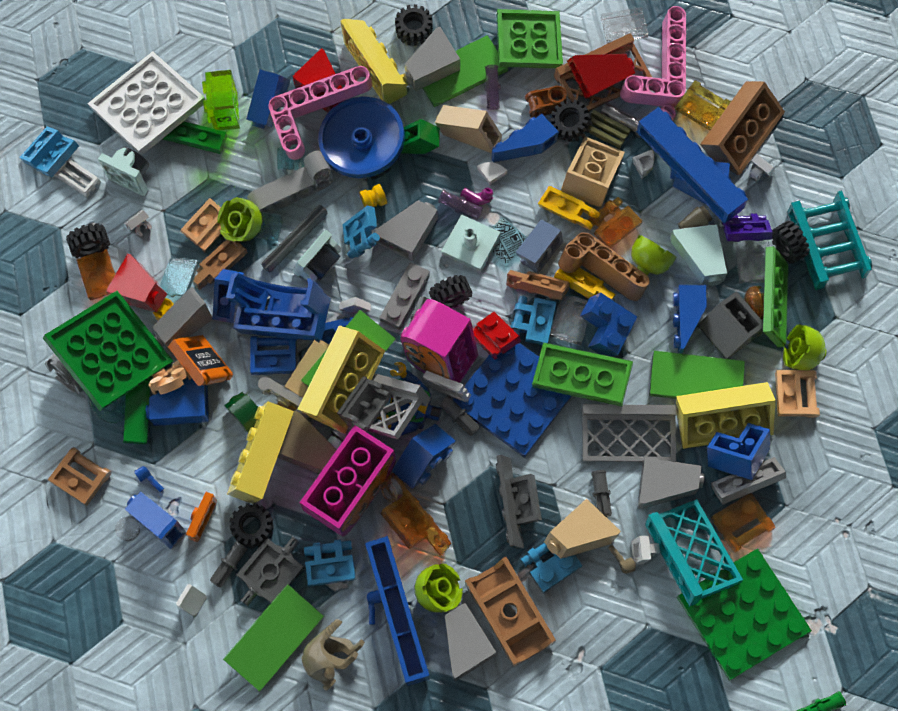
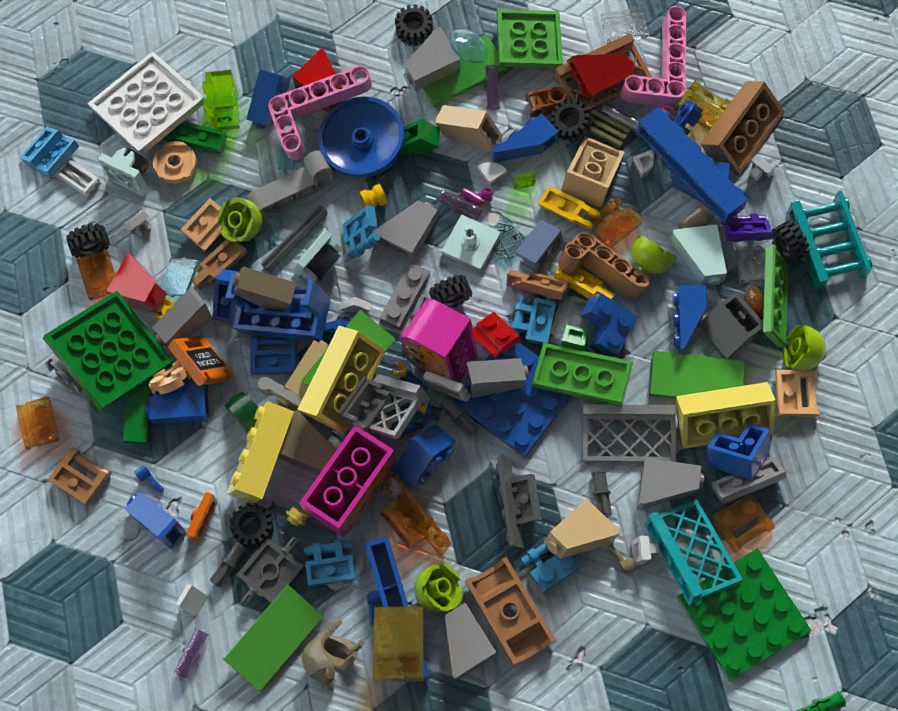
light yellow slope [340,19,408,104] -> none
none -> clear orange plate [16,396,60,450]
none -> light nougat plate [153,141,197,184]
none -> clear purple pin [173,628,209,679]
none -> dark tan slope [232,266,296,312]
none -> light yellow plate [286,506,308,527]
none -> clear yellow slope [373,606,424,682]
none -> clear light blue dish [450,29,488,63]
none -> light grey slope [467,358,529,399]
none -> clear neon green slope [511,171,536,190]
none -> green tile [561,325,589,351]
none -> blue hinge [673,100,703,135]

